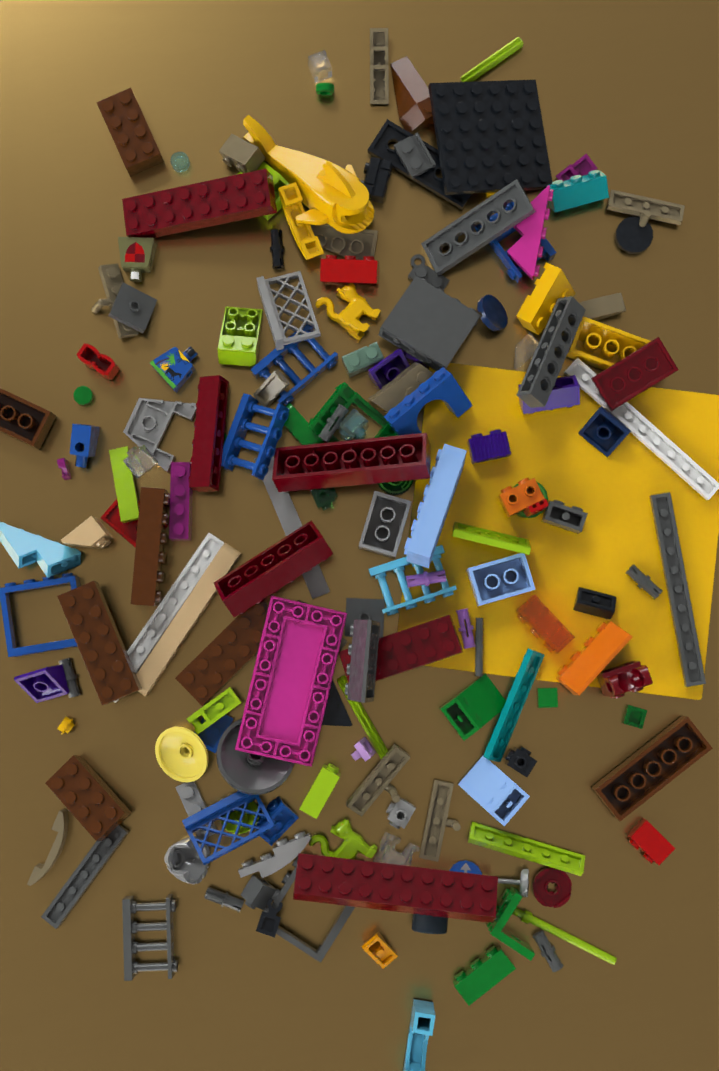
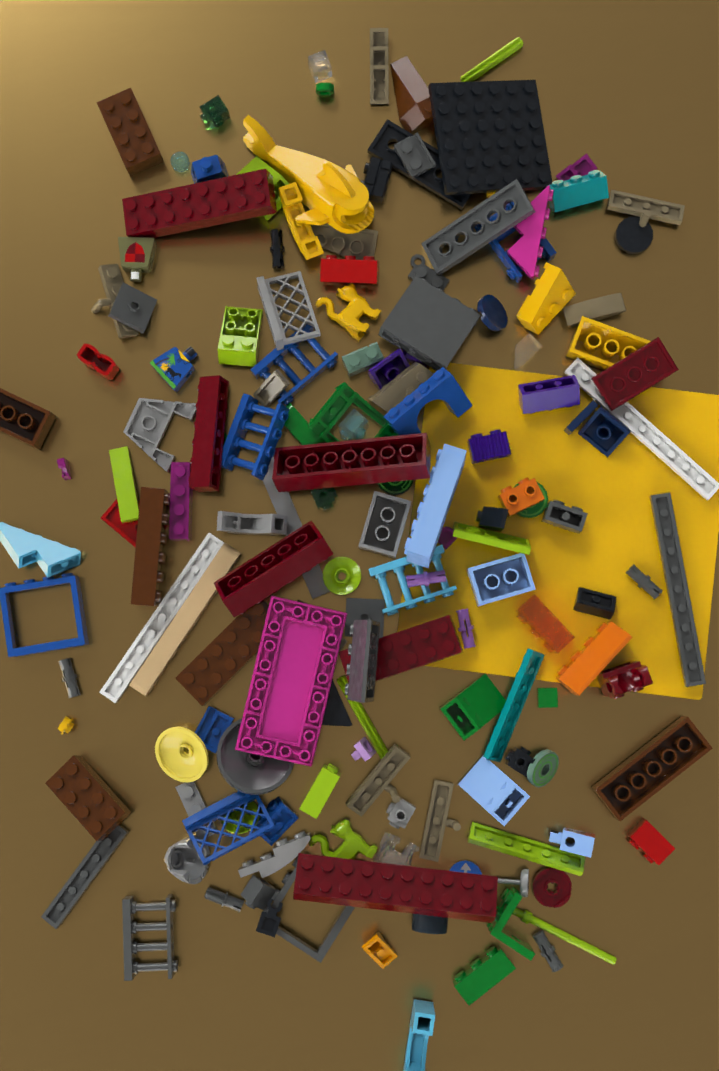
dark purple slope [14,665,69,703] -> none
dark tan slope [27,809,68,886] -> none
reddish brown brick [57,581,142,705] -> none
tan slope [61,516,113,549] -> none
blue torso [70,424,100,468] -> none
green tile [73,386,94,406] -> none
clear brick [123,445,158,479] -> none
lime plate [187,687,242,735] -> none
dark tan brick [219,134,265,173] -> none
dark grey pin [318,404,349,443] -> none
dark grey bar [475,618,483,676] -> none
dark grey brick [517,296,586,408] -> none
red tile [524,499,549,517] -> none
green tile [622,705,647,729] -> none
none -> blue torso [191,155,229,184]
none -> clear green brick [199,95,230,129]
none -> light grey arch [217,511,287,535]
none -> lime dish [323,557,361,595]
none -> magenta tile [438,526,457,550]
none -> black slope [476,506,509,532]
none -> sand green tile [527,749,559,788]
none -> light blue torso [549,828,595,858]
none -> dark blue tile [564,400,598,435]

